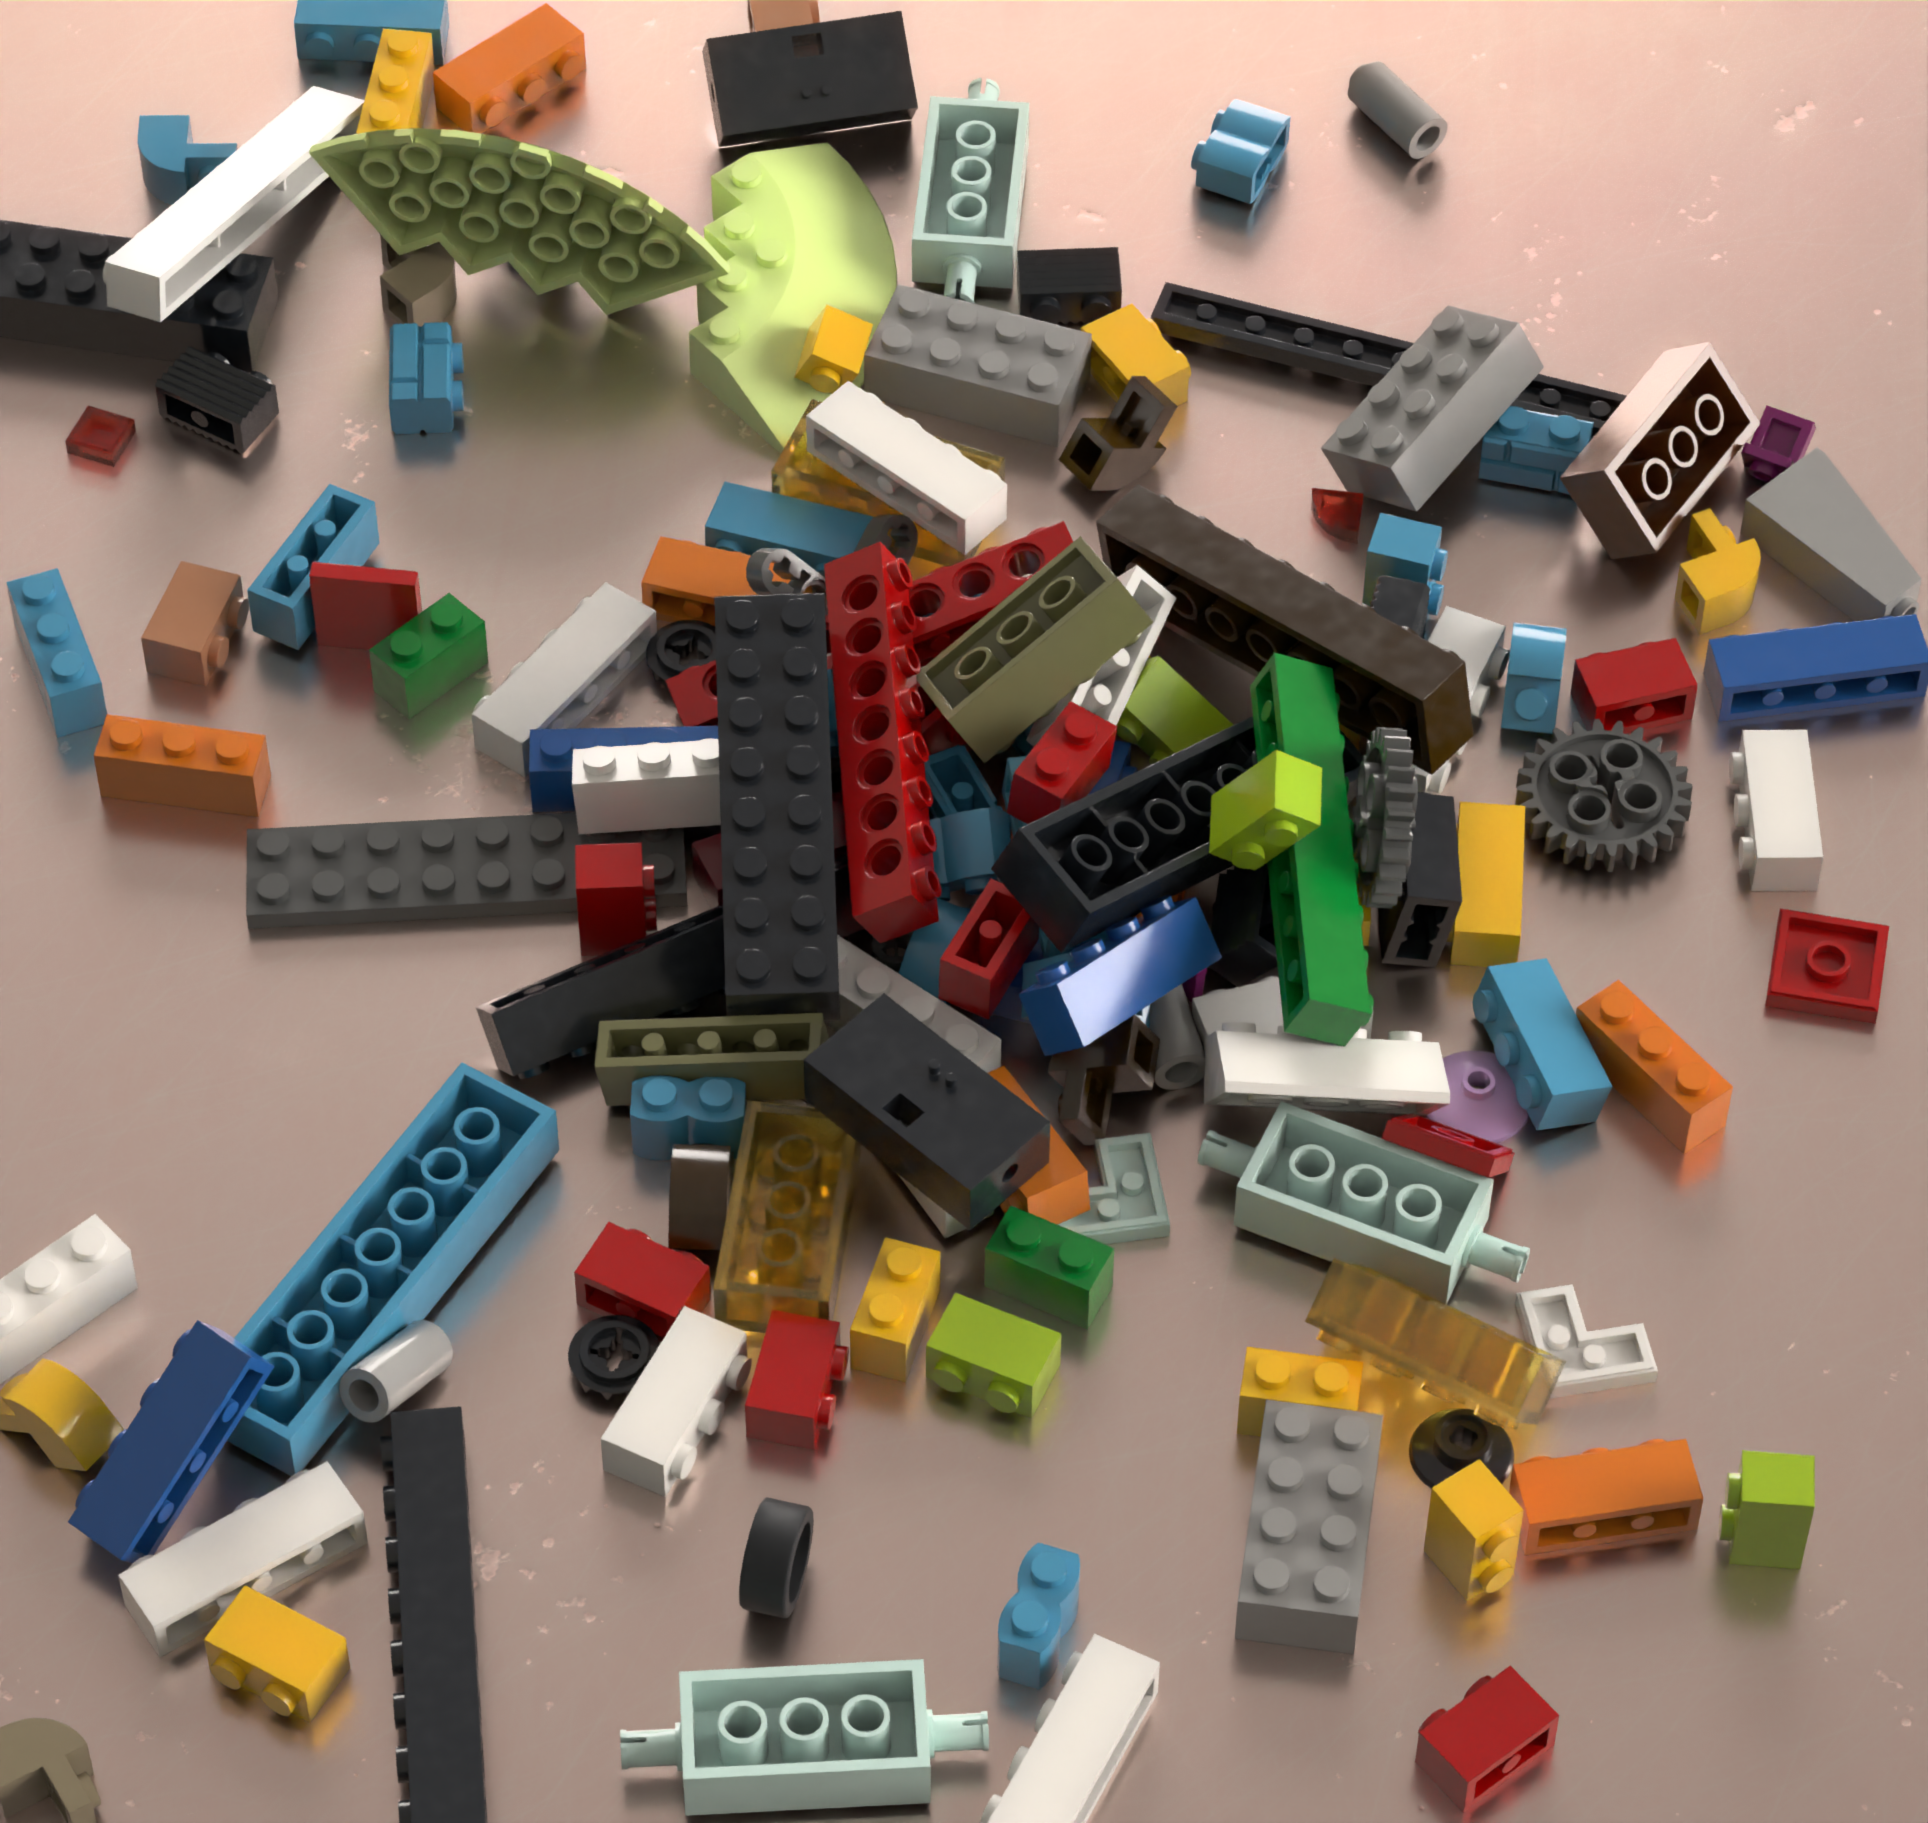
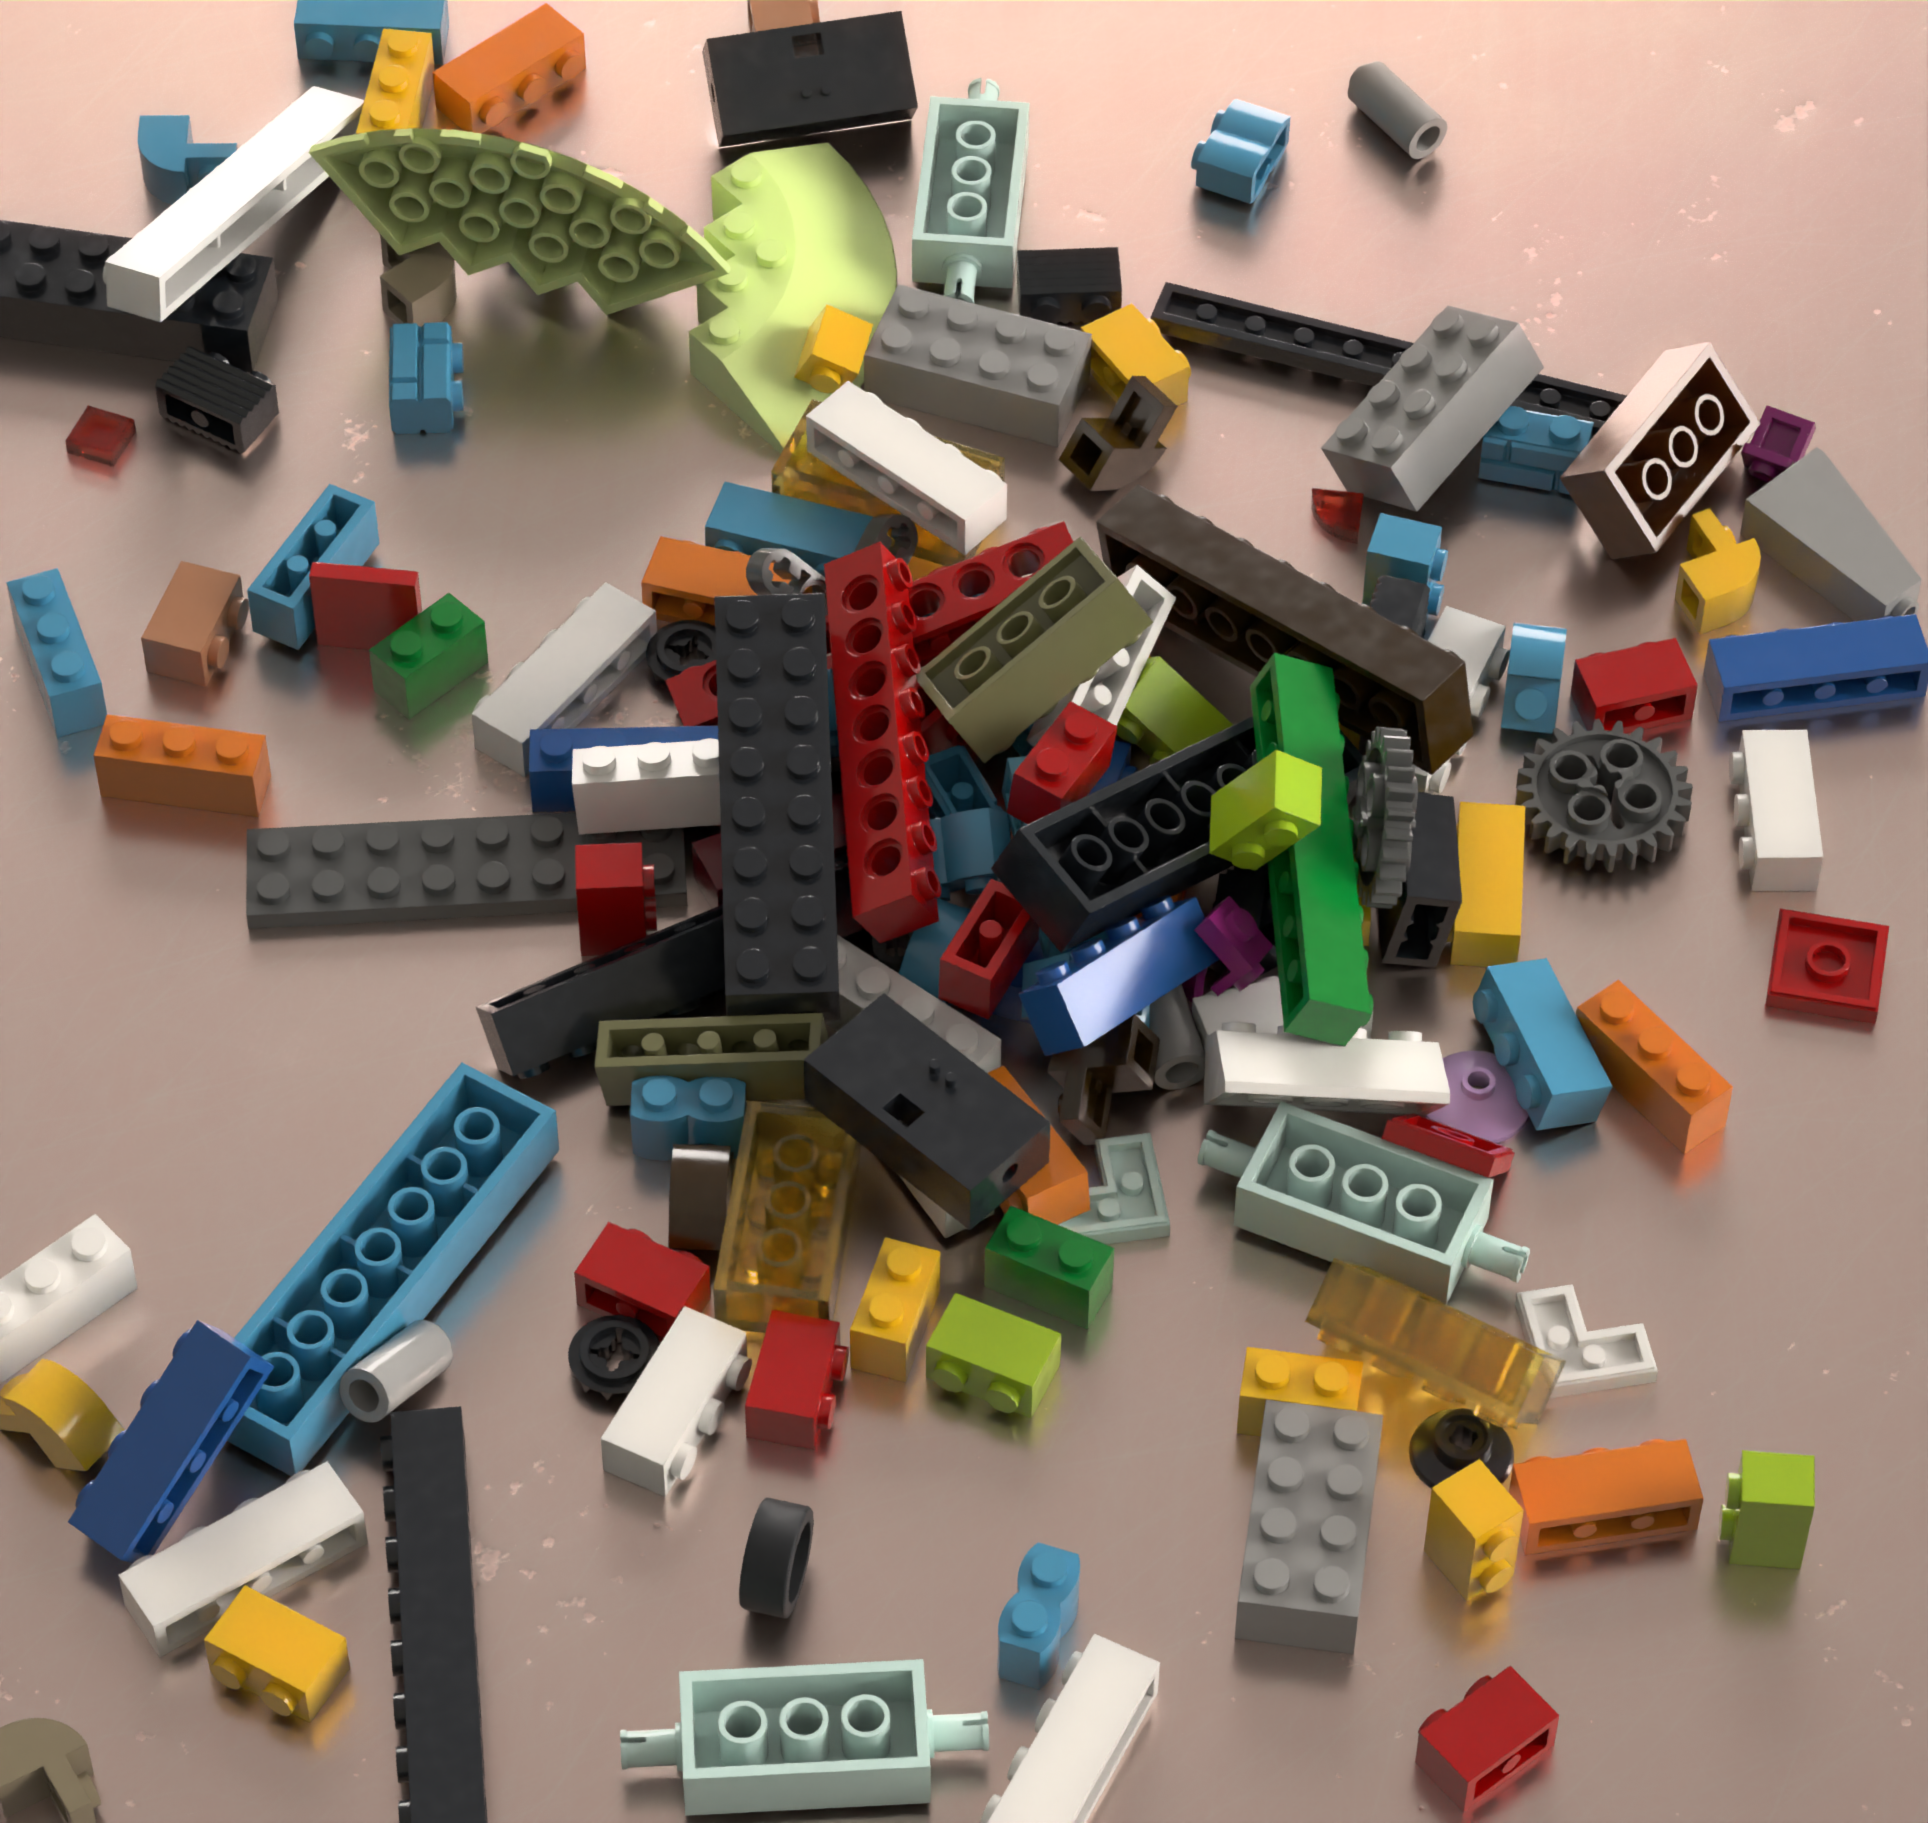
none -> magenta bracket [1194,896,1273,997]

